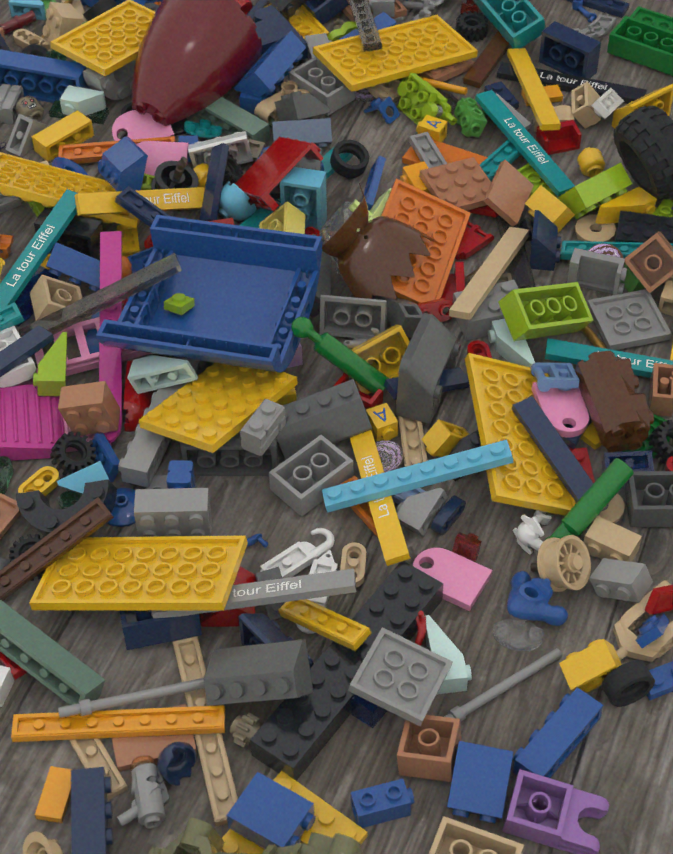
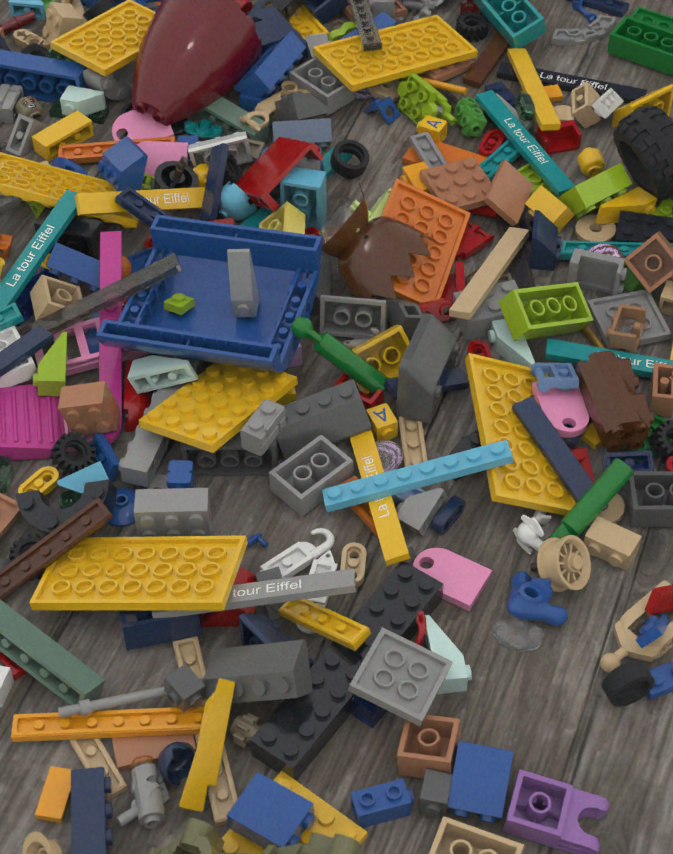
yellow plate [116,225,140,257] -> none
blue tile [361,156,386,211] -> none
yellow slope [421,419,469,457] -> none
light grey bar [444,648,562,722] -> none
clear red tile [452,532,482,562] -> none
blue brick [513,687,603,778] -> none
dark blue brick [539,21,601,79] -> none
yellow brick [559,639,622,693] -> none
light grey brick [589,558,653,603] -> none
none -> dark grey brick [164,664,205,713]
none -> yellow wedge [179,678,235,812]
none -> light grey slope [227,249,260,317]
none -> tan piece [239,111,270,131]
none -> dark grey brick [419,769,453,817]
none -> red plate [478,129,505,157]
none -> clear green beam [515,93,535,121]
none -> medium nougat window [606,304,646,354]

